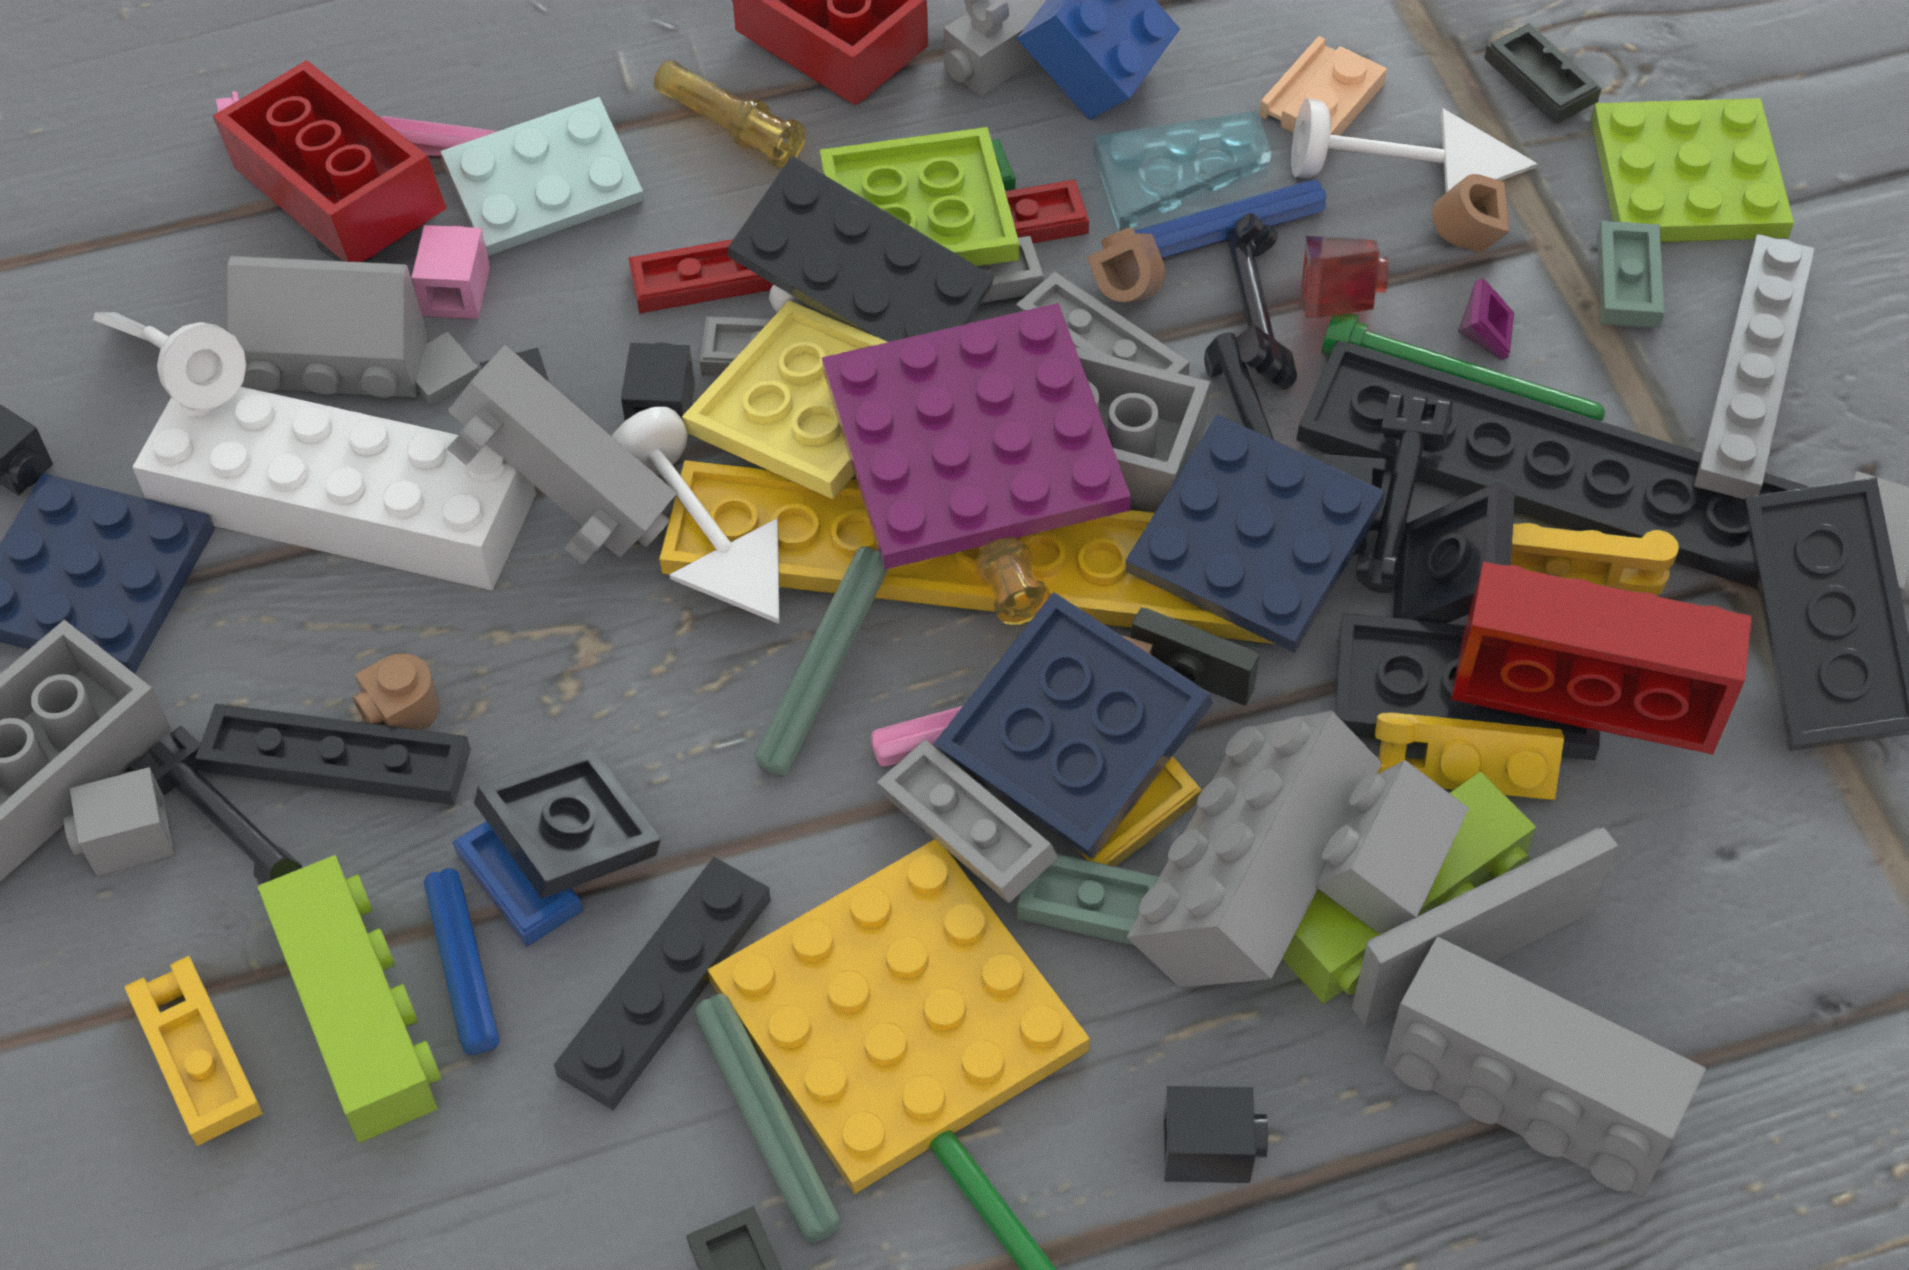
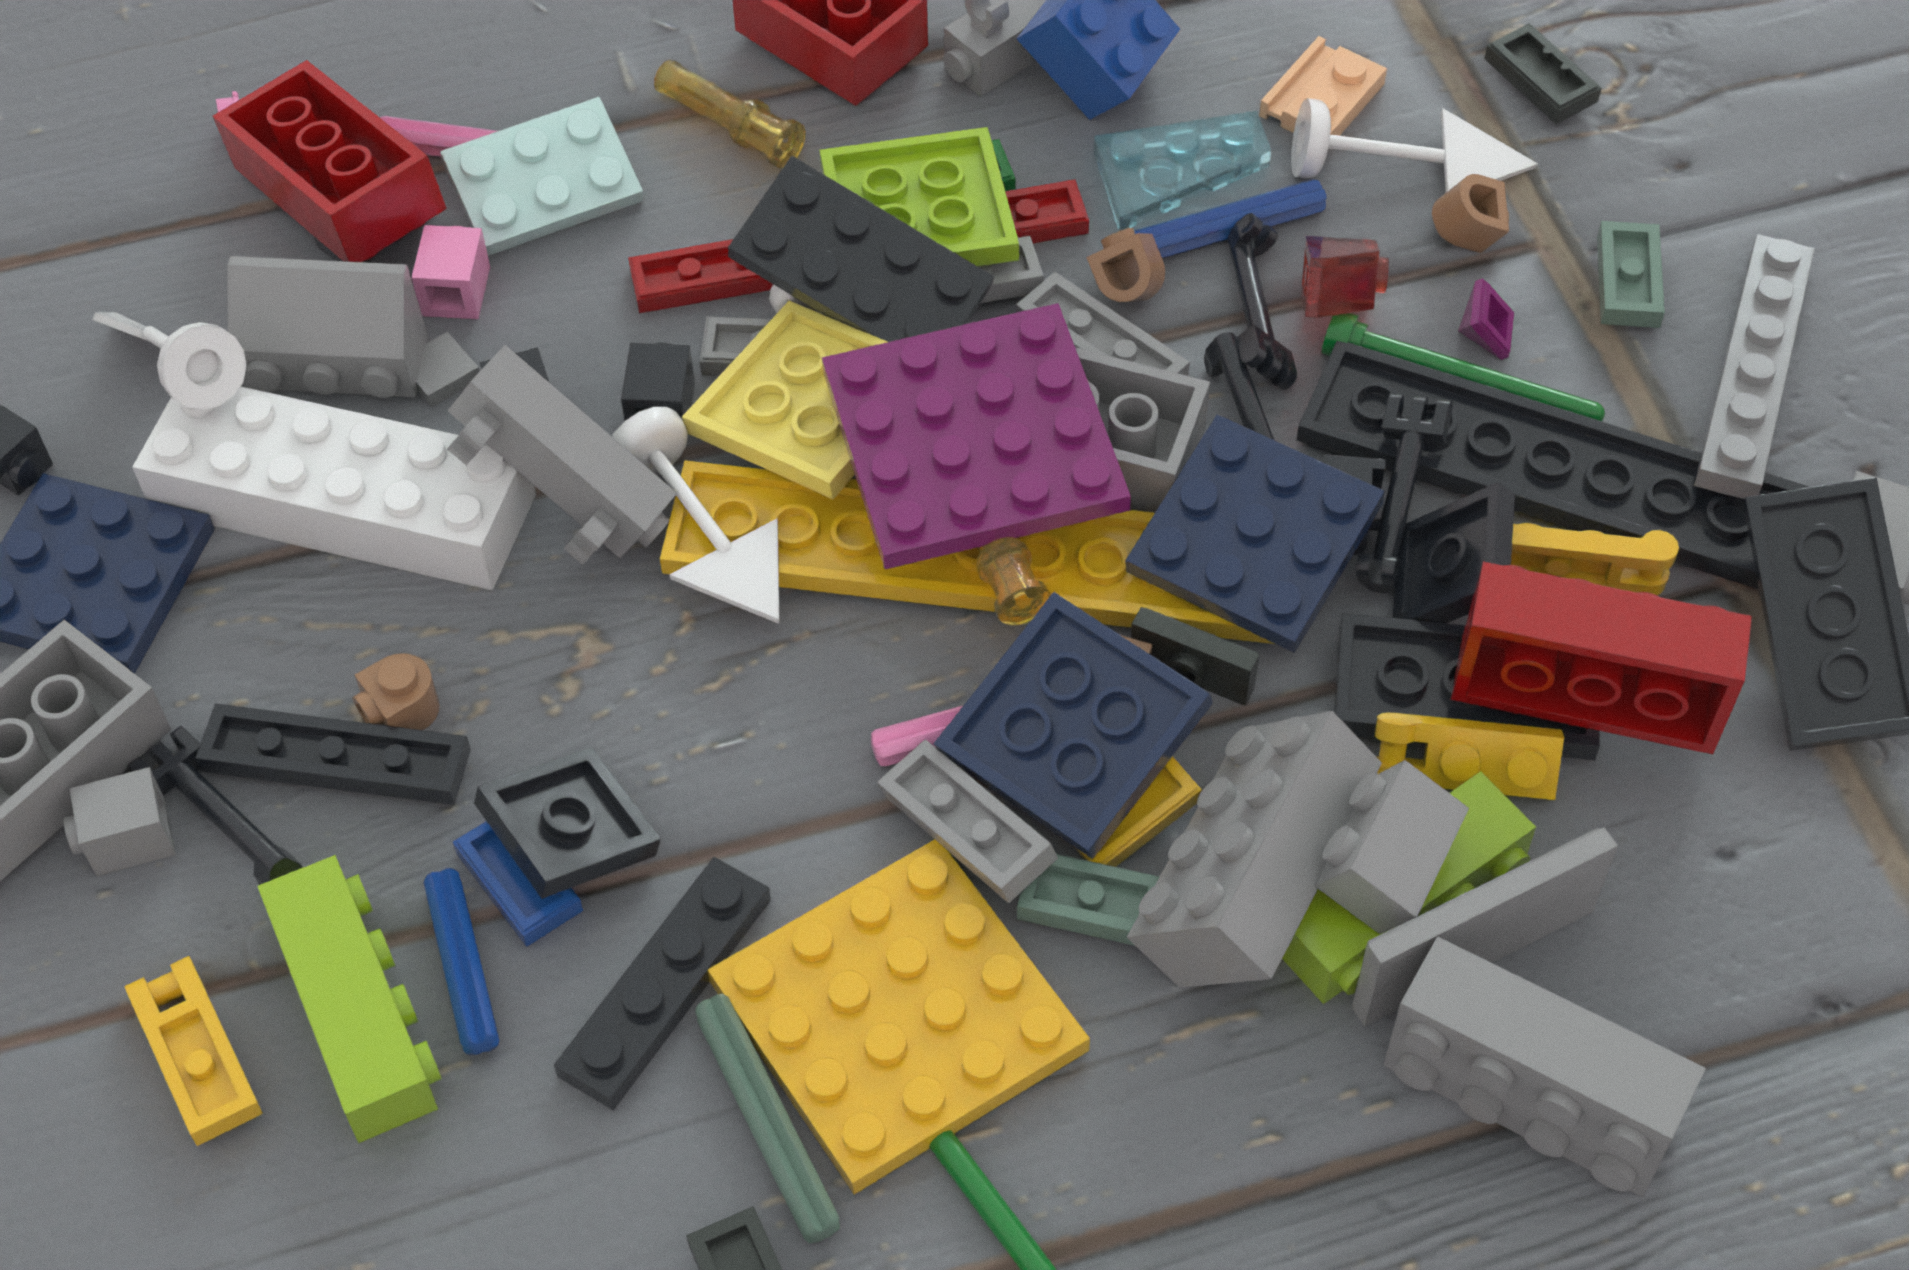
sand green axle [755,546,888,777] -> none
black brick [1163,1086,1268,1183] -> none
lime plate [1591,98,1794,242] -> none

